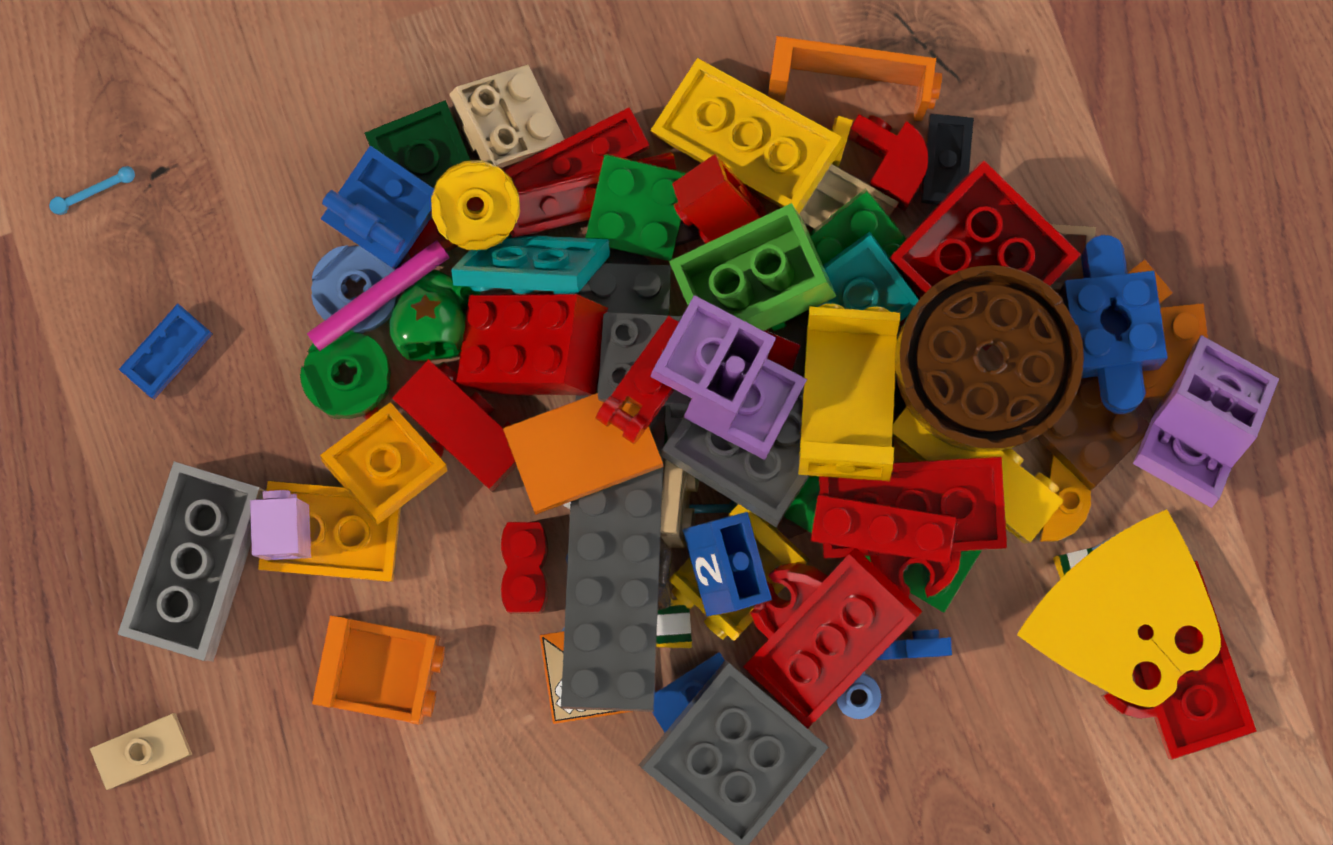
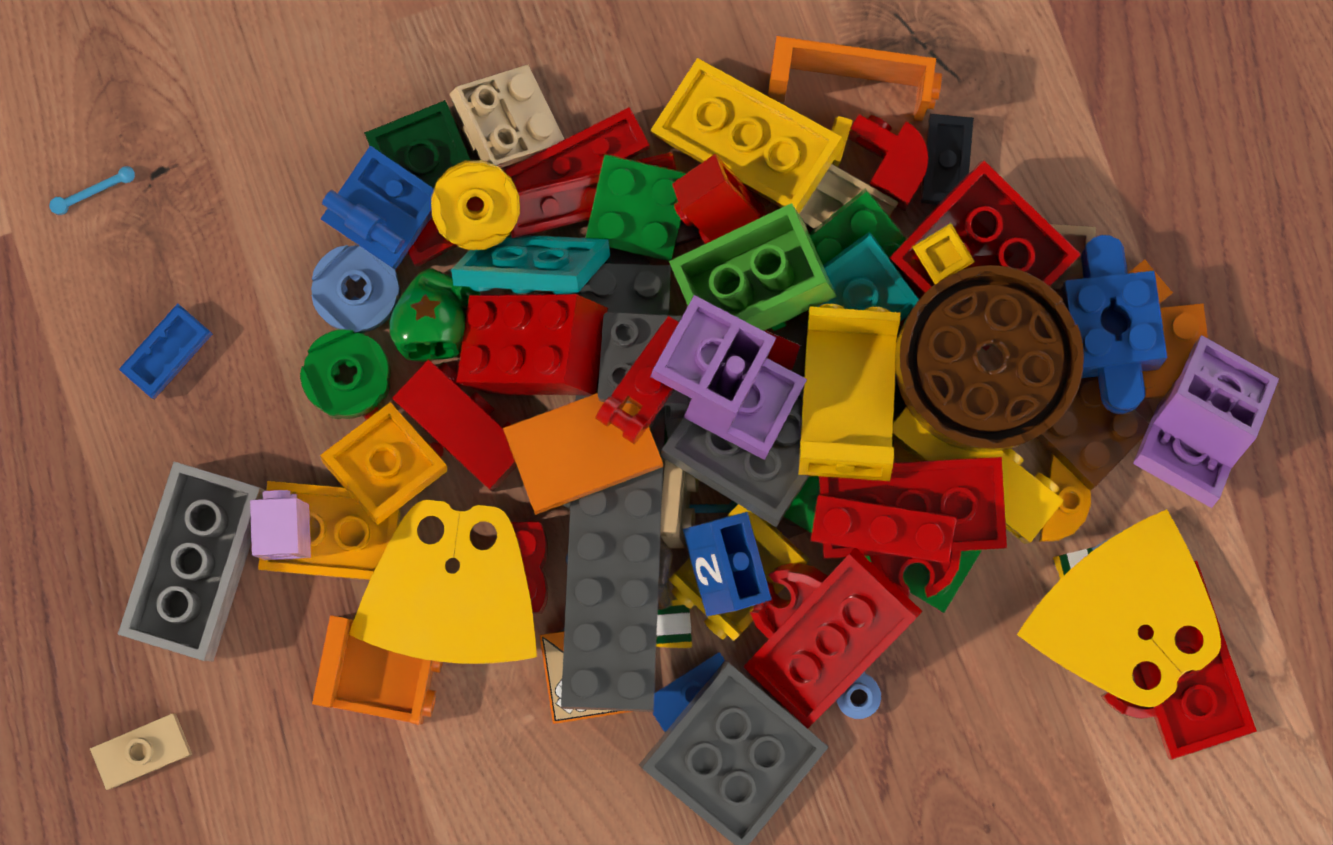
dark pink piece [307,240,450,351] -> none
blue plate [876,629,952,660] -> none
none -> yellow piece [348,500,537,664]
none -> yellow tile [912,223,975,284]

